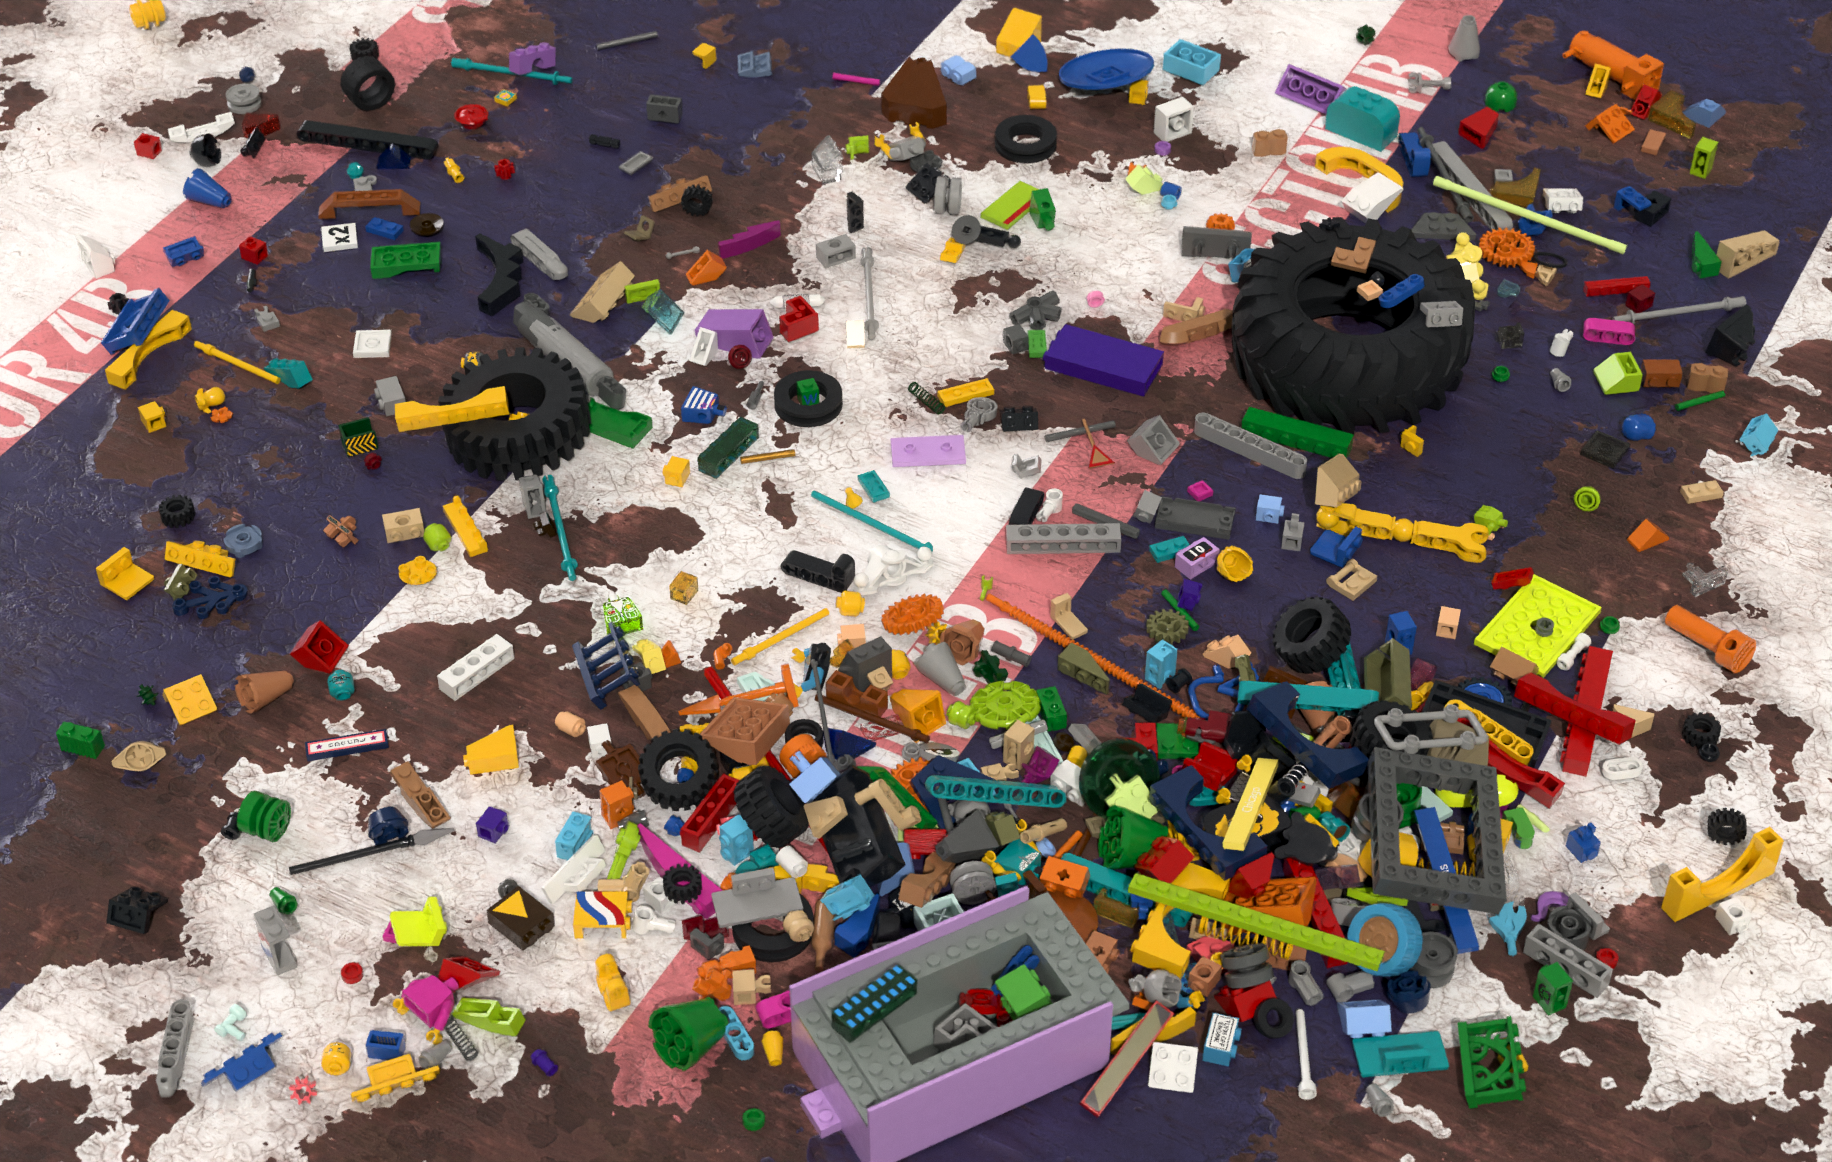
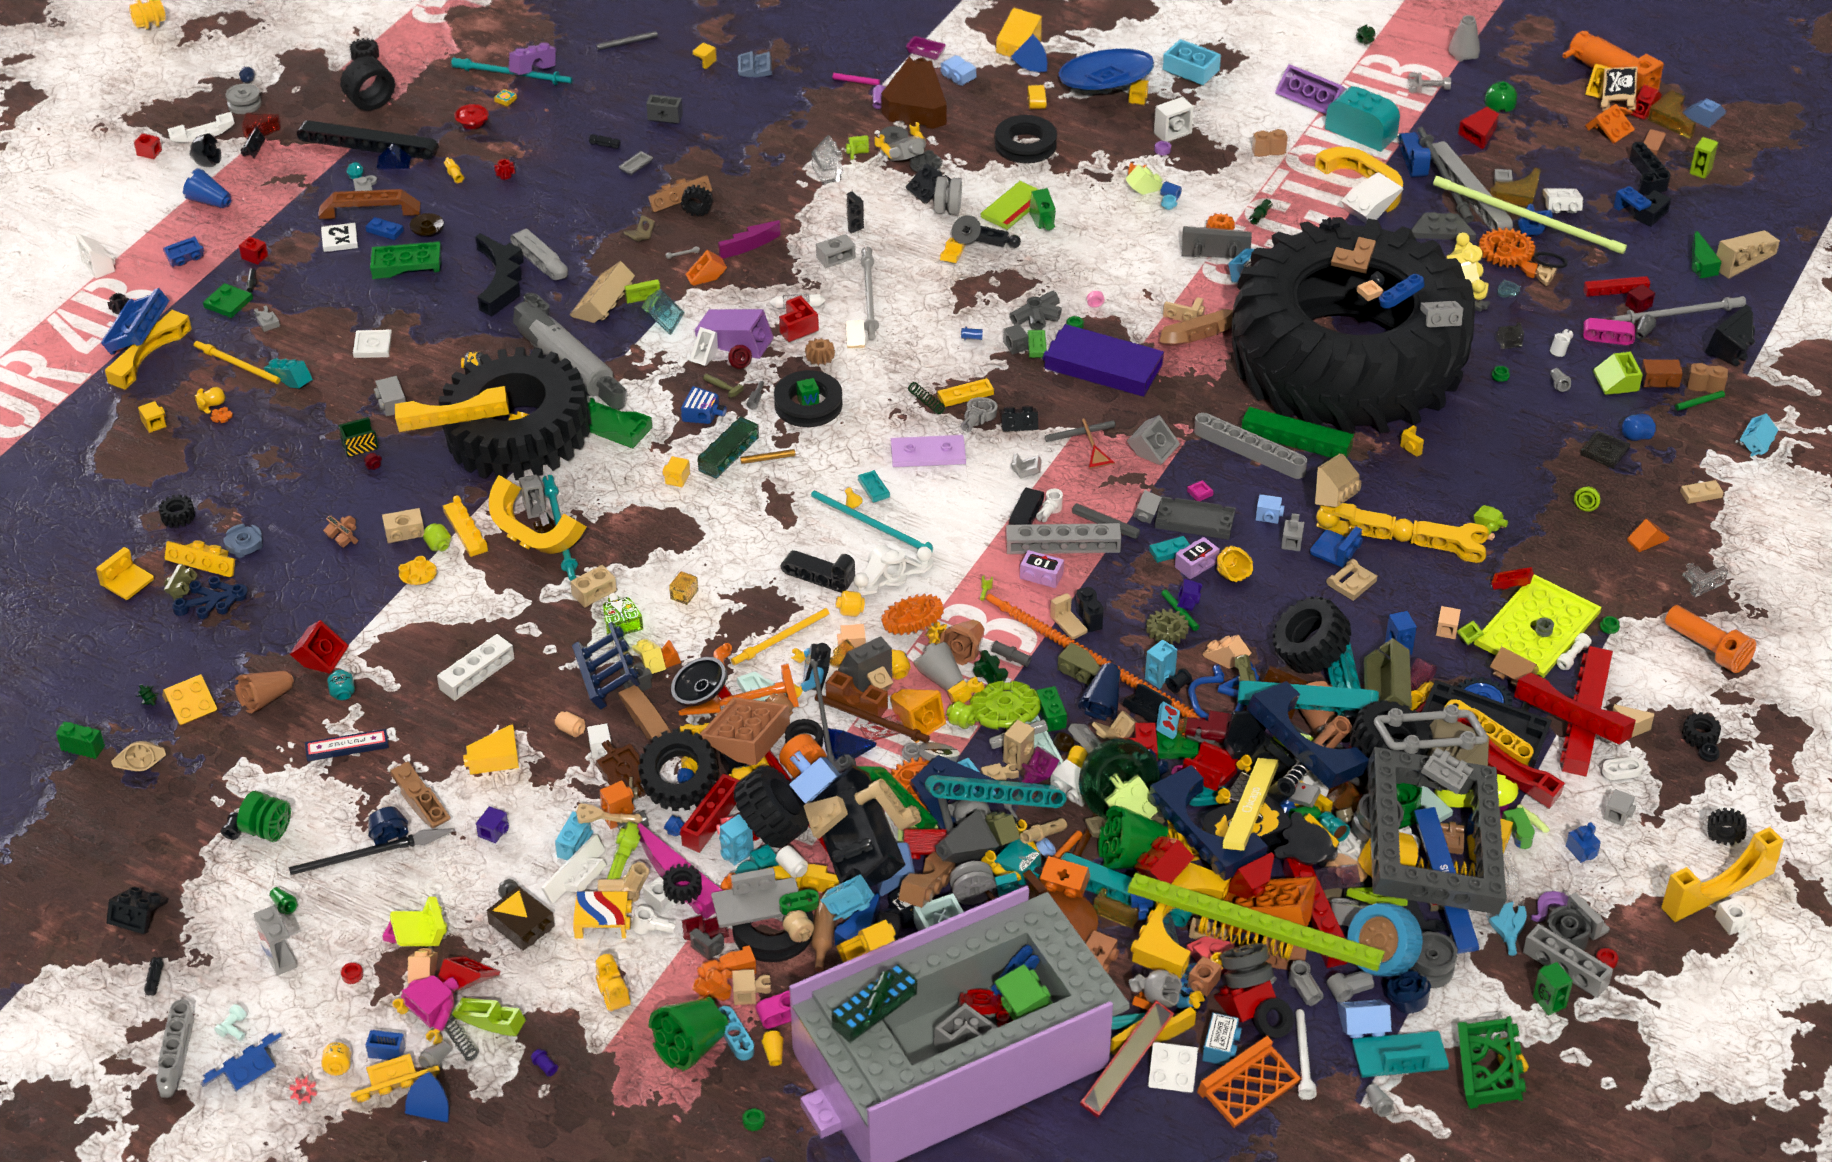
none -> black axle [144,957,163,996]
none -> green plate [203,283,253,318]
none -> blue shield [405,1071,449,1122]
none -> light nougat slope [408,948,438,983]
none -> yellow arch [489,475,587,554]
none -> tan brick [570,565,617,607]
none -> tan piece [576,803,642,824]
none -> black dish [671,657,727,706]
none -> olive piece [703,373,743,398]
none -> green beam [779,889,819,916]
none -> medium nougat gear [805,338,835,366]
none -> yellow arch [836,920,895,963]
none -> dark green pin [865,971,894,1017]
none -> medium lavender cone [872,85,885,109]
none -> dark grey piece [879,126,909,144]
none -> magenta piece [906,36,946,60]
none -> yellow plate [947,677,984,705]
none -> blue pin [961,326,983,340]
none -> lavender brick [1020,550,1064,588]
none -> green tile [1066,316,1084,329]
none -> black brick [1076,587,1104,632]
none -> dark blue cone [1078,663,1121,721]
none -> tan bracket [1092,711,1137,743]
none -> medium azure tile [1156,701,1180,739]
none -> orange fence [1197,1036,1301,1128]
none -> dark green pin [1249,199,1273,225]
none -> dark tan plate [1335,807,1355,822]
none -> light grey plate [1421,748,1473,794]
none -> lime slope [1457,621,1484,645]
none -> flag [1601,67,1638,111]
none -> light grey brick [1604,789,1636,826]
none -> black beam [1629,142,1671,195]
none -> dark grey cone [1635,314,1656,340]

